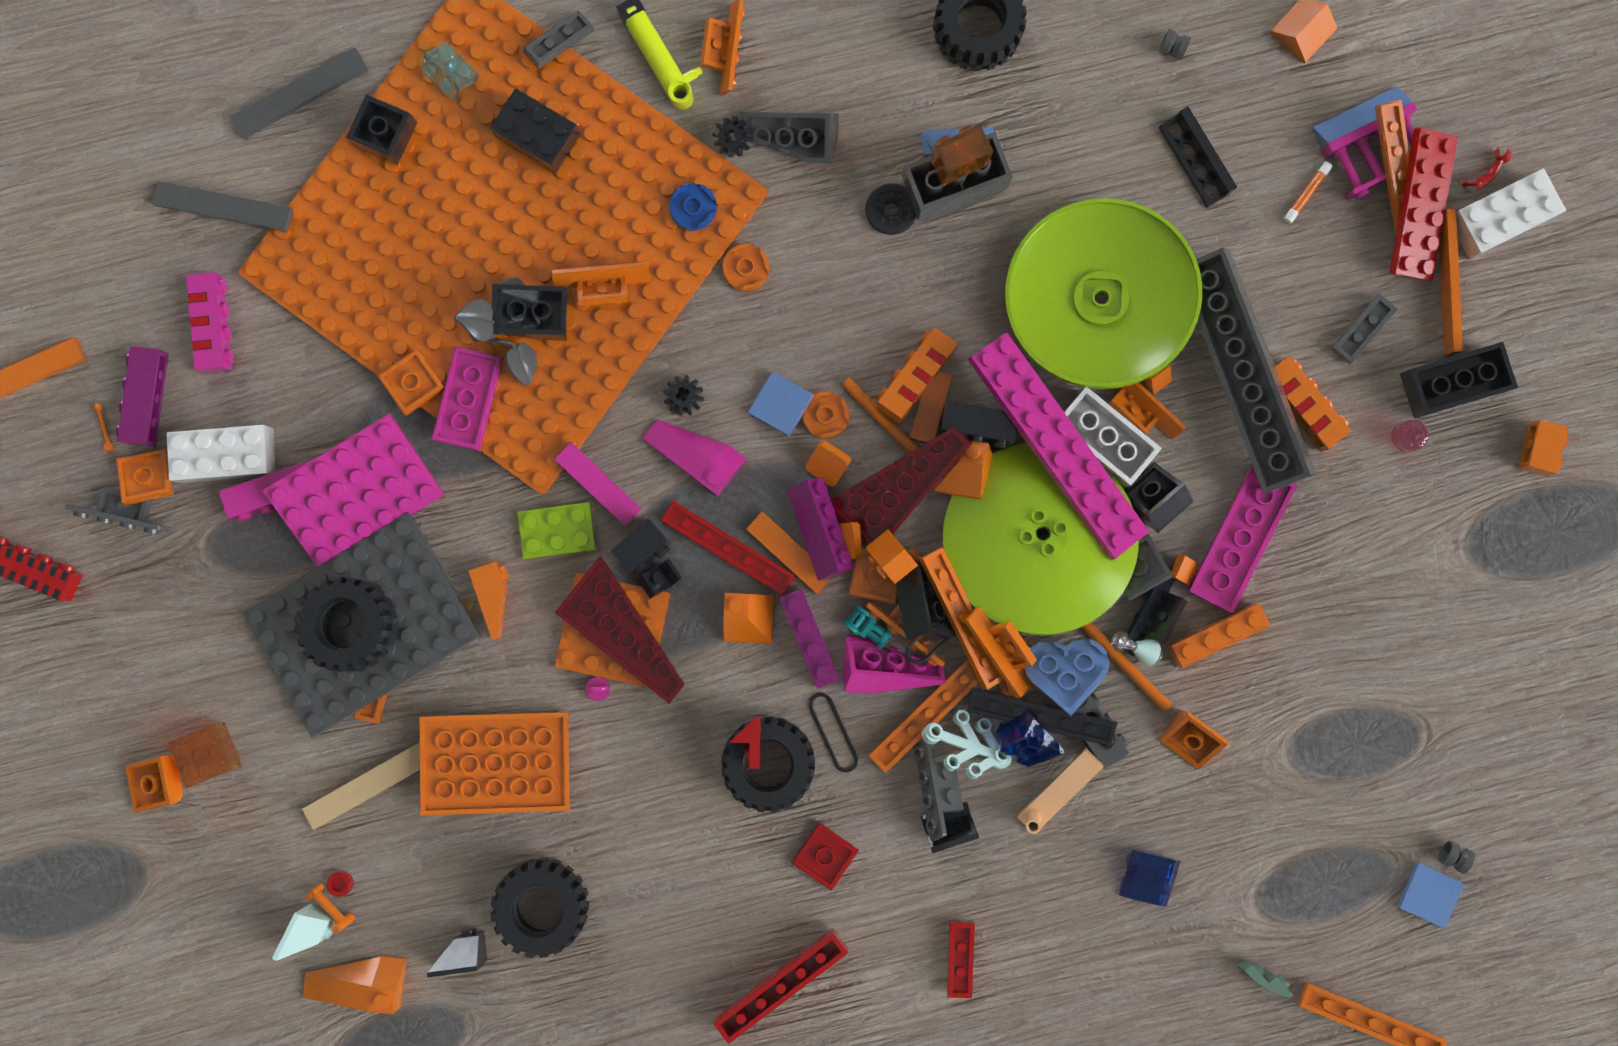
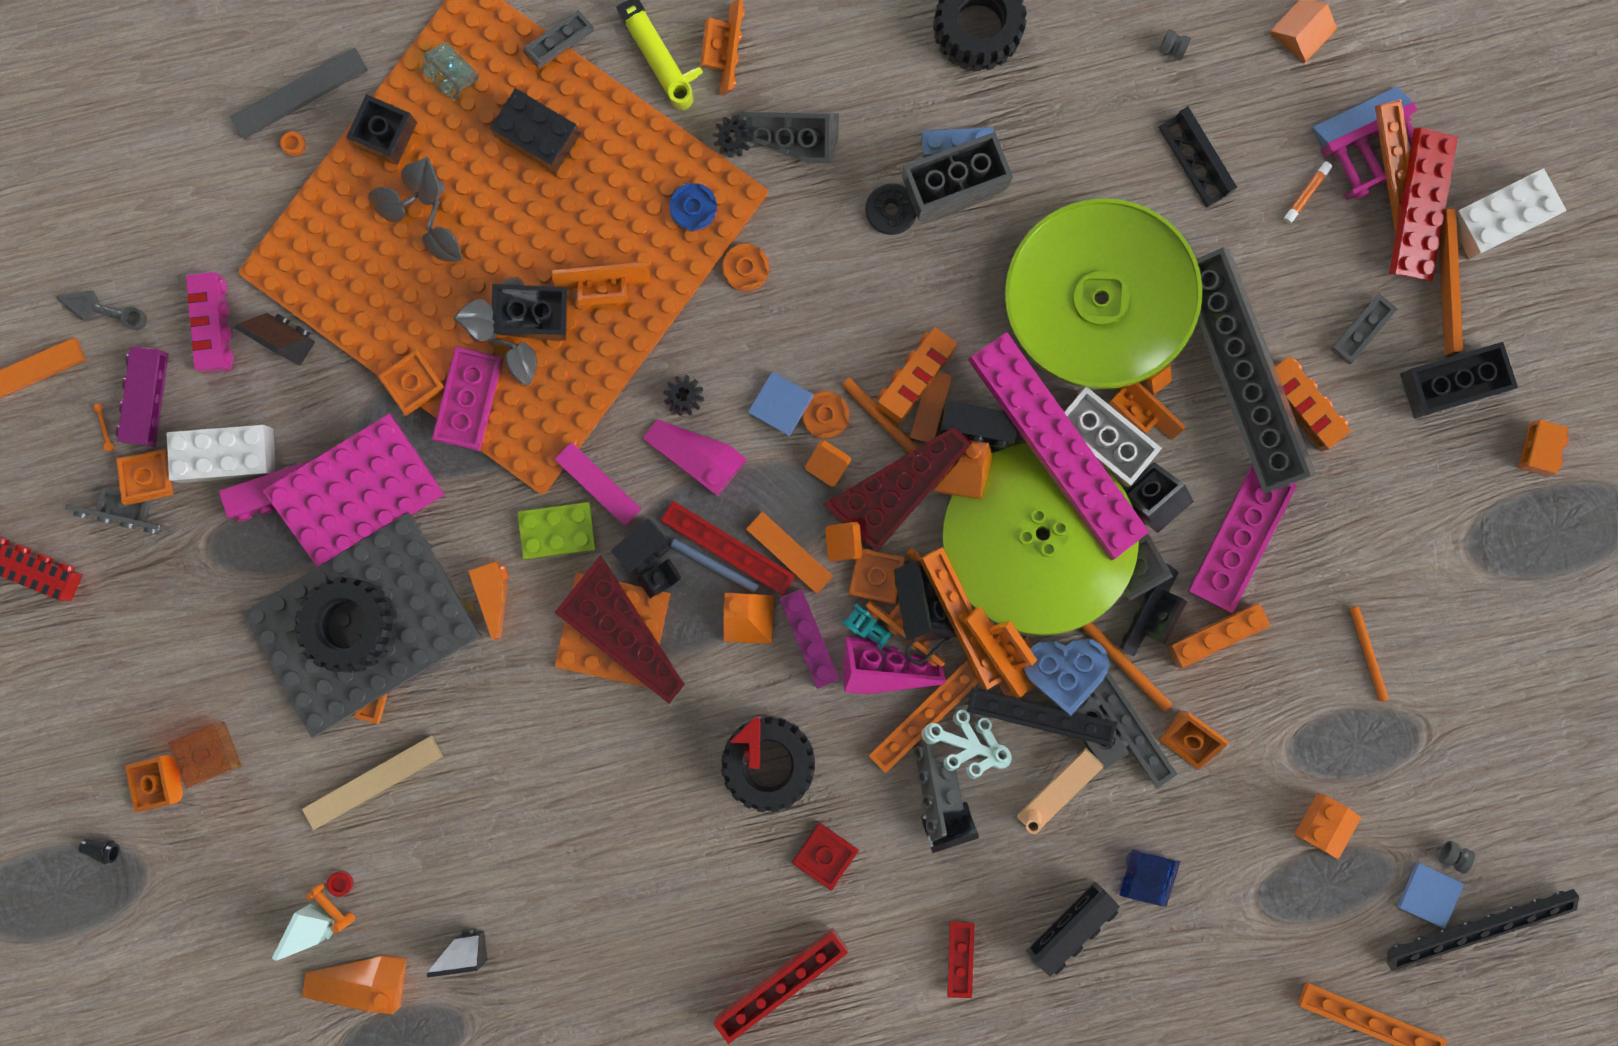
dark grey tile [151,181,294,233] -> none
orange plate [419,712,570,816] -> none
black tyre [490,858,589,958] -> none
dark pink tile [585,677,611,701] -> none
magenta brick [787,478,854,581] -> none
black piece [809,693,858,773] -> none
orange brick [866,529,918,584] -> none
clear orange brick [931,124,993,186] -> none
clear blue slope [995,711,1065,767] -> none
piece [1111,632,1163,666] -> none
orange tile [1171,554,1198,586] -> none
sand green slope [1238,959,1293,998] -> none
clear pink head [1391,419,1429,452] -> none
red piece [1462,147,1512,191] -> none
none -> dark grey piece [57,291,147,330]
none -> black cone [79,839,120,865]
none -> black slope [234,313,316,366]
none -> orange tile [280,131,306,157]
none -> dark grey plant [368,157,464,262]
none -> sand blue bar [670,539,759,593]
none -> black slope [1026,882,1120,977]
none -> dark grey plate [1093,672,1178,788]
none -> orange slope [1294,793,1361,860]
none -> orange bar [1349,606,1389,702]
none -> black plate [1387,889,1579,971]

